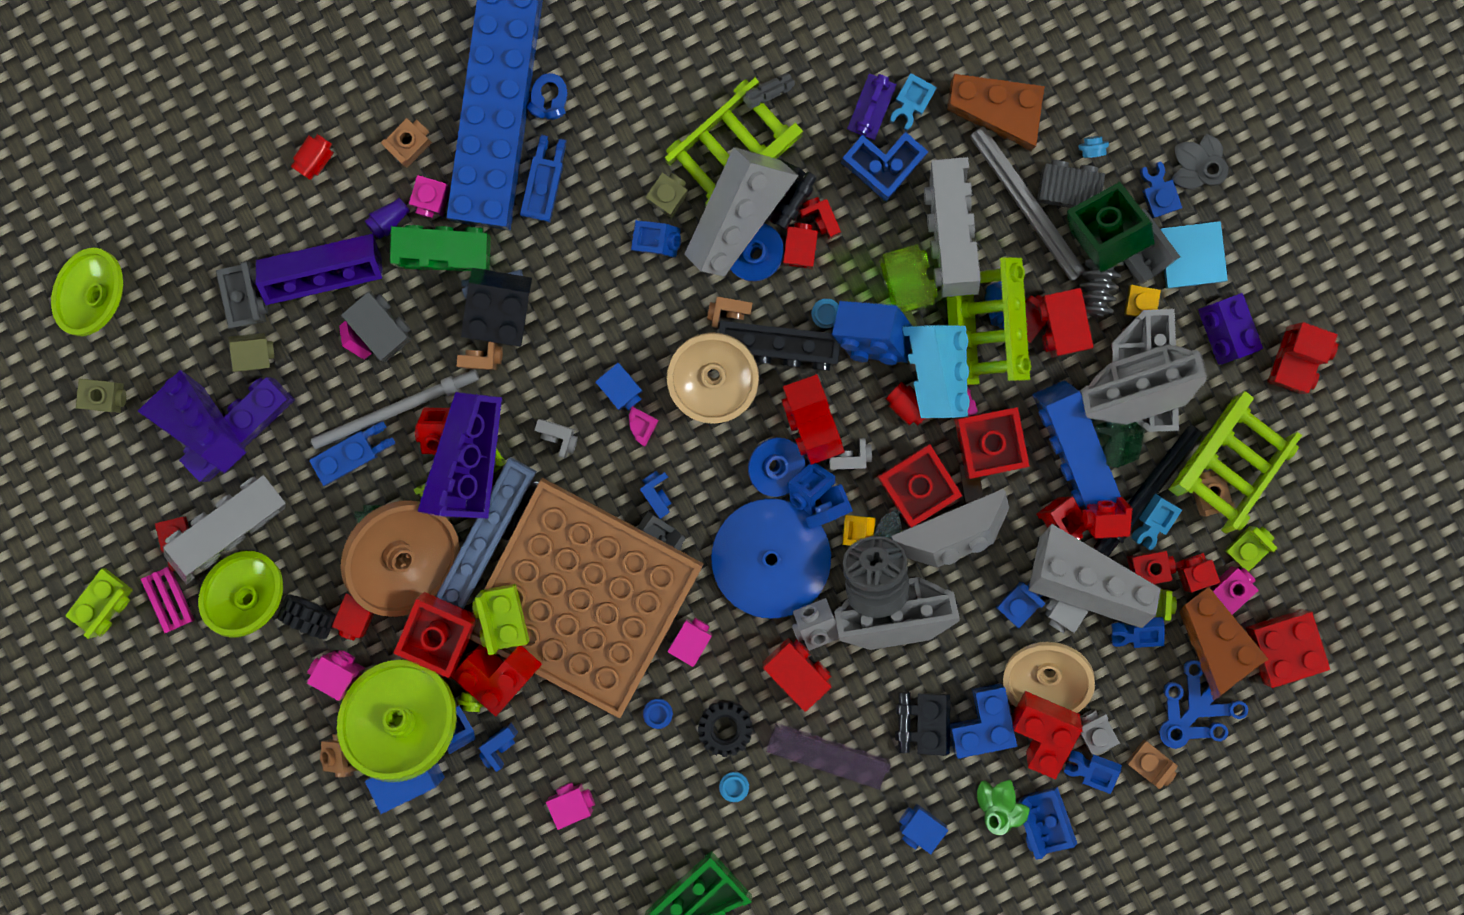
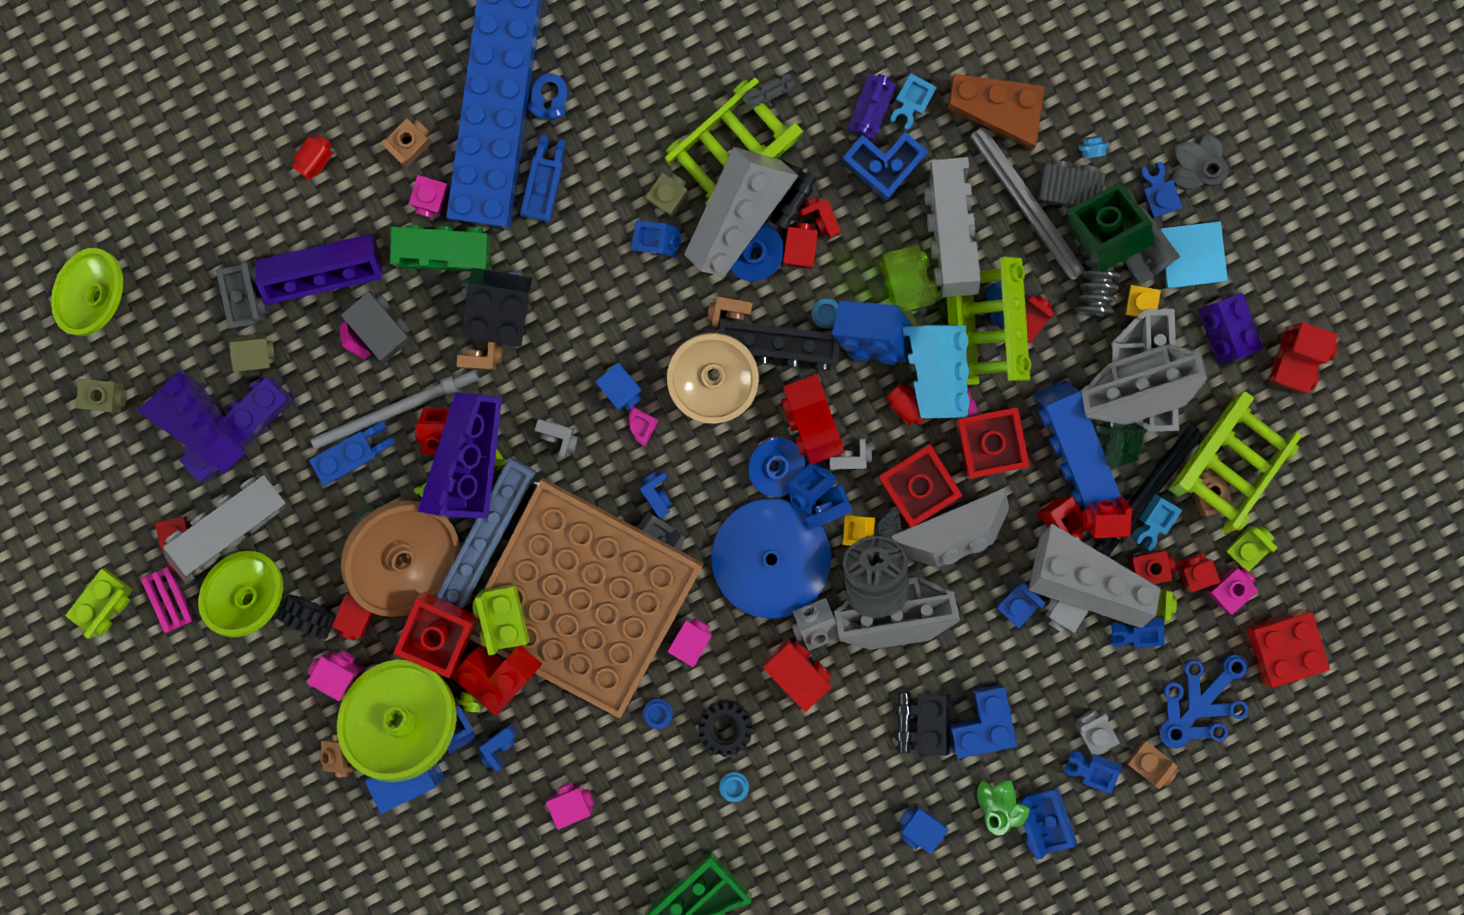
dark purple cone [364,198,410,240] -> none
clear purple fence [766,722,891,790] -> none
dark brown piece [959,465,984,503] -> none
tan dish [1003,642,1095,713] -> none
red brick [1012,691,1083,780] -> none
red brick [1038,288,1094,358] -> none
dark orange wedge [1179,587,1268,700] -> none

